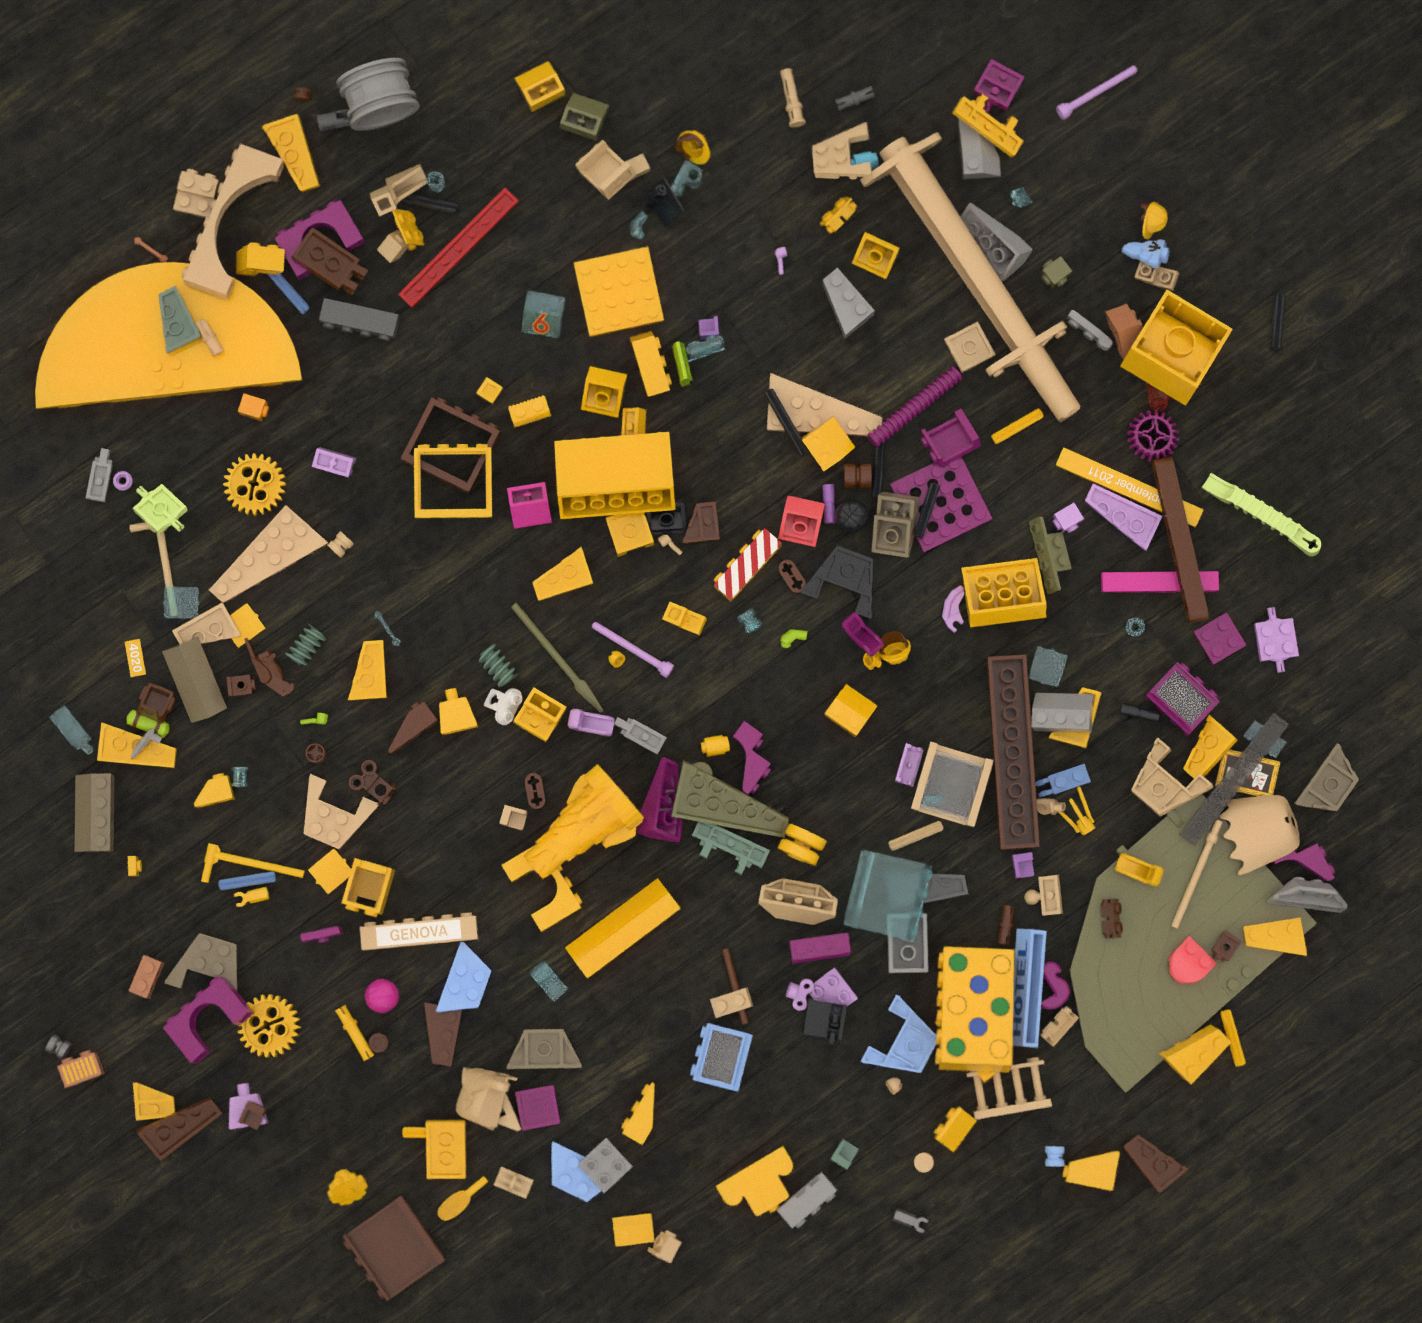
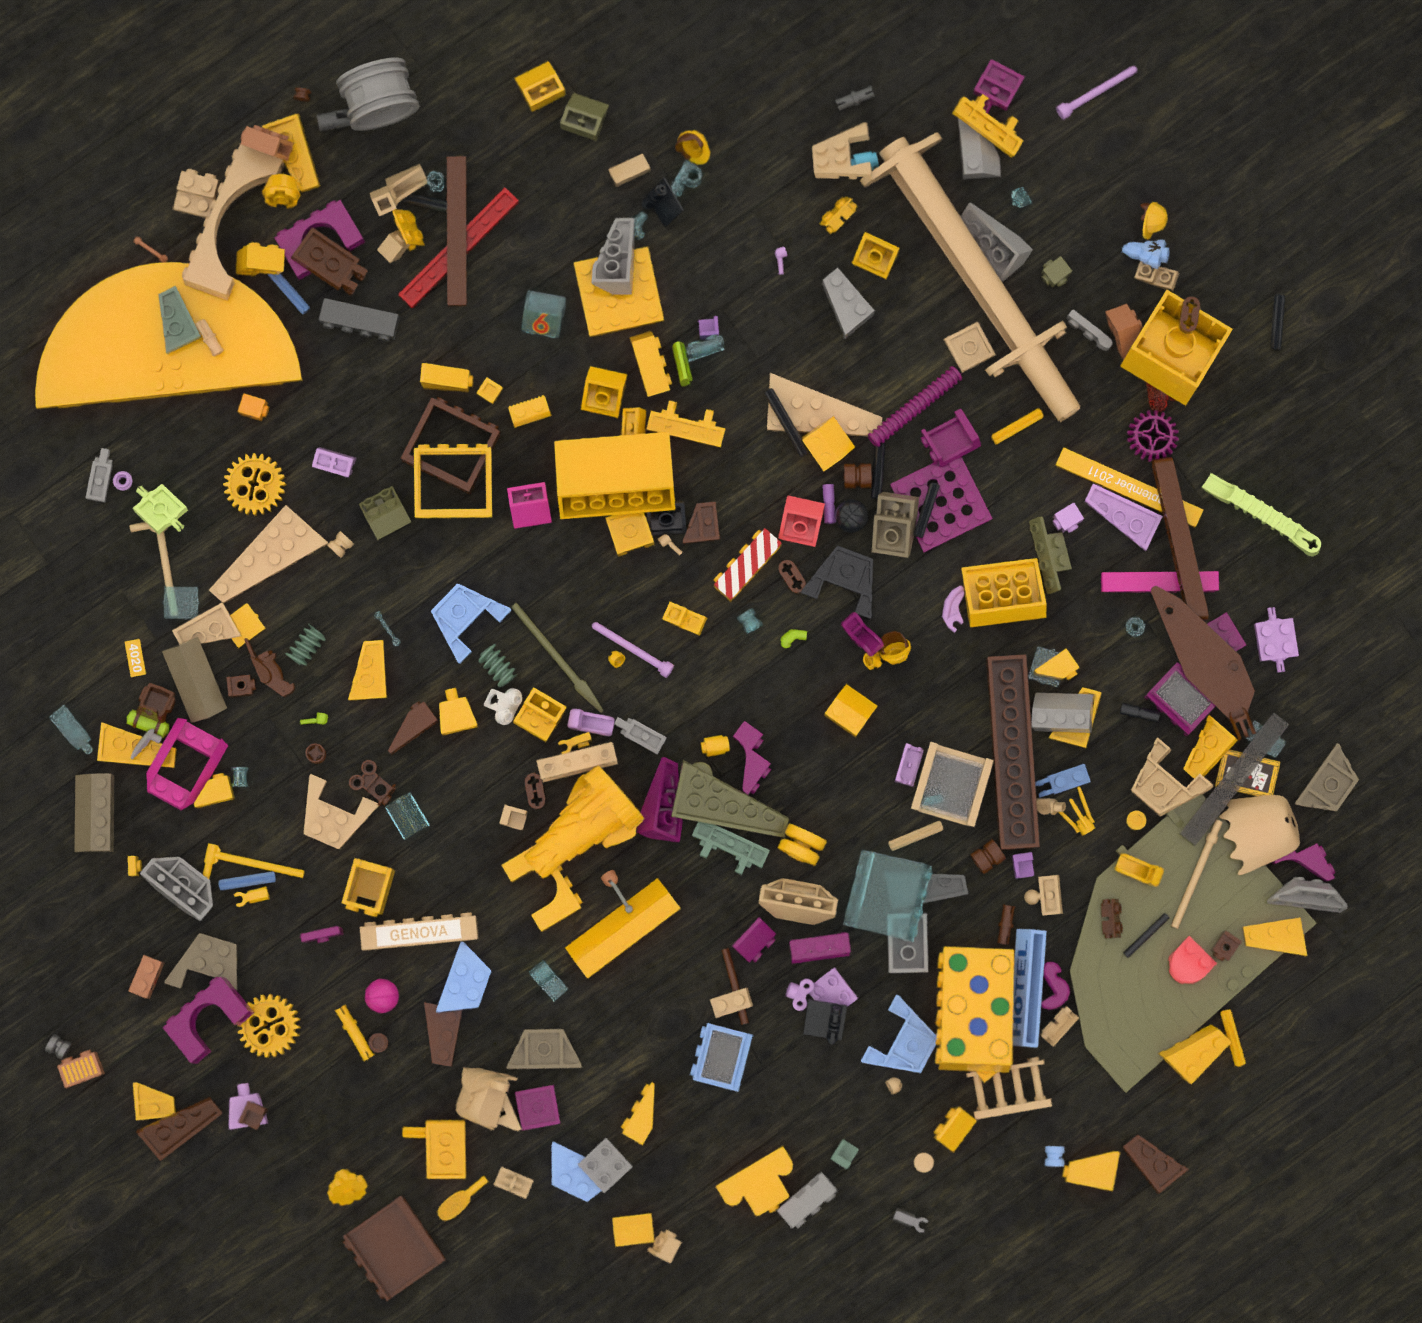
yellow piece [308,849,351,894] -> none
yellow wing [533,547,593,601] -> none
tan panel [576,140,636,200] -> none
tan pin [780,68,806,127] -> none
none -> light grey wedge [140,857,213,921]
none -> dark pink wedge [146,718,228,810]
none -> nougat brick [241,125,294,161]
none -> yellow cone [262,174,300,208]
none -> olive slope [359,486,411,540]
none -> clear light blue panel [386,792,430,840]
none -> yellow slope [420,363,473,392]
none -> light blue wing [431,583,512,664]
none -> reddish brown tile [447,156,467,307]
none -> tan fence [537,742,618,783]
none -> yellow plate [558,732,592,754]
none -> light grey wedge [592,218,635,295]
none -> hinge [601,870,633,913]
none -> yellow hinge [647,401,725,448]
none -> magenta slope [733,918,776,963]
none -> reddish brown wheel [970,839,1006,875]
none -> yellow slope [1033,649,1079,680]
none -> black bar [1123,913,1170,958]
none -> yellow tile [1126,811,1146,830]
none -> reddish brown wing [1151,586,1256,741]
none -> reddish brown beam [1179,297,1200,334]

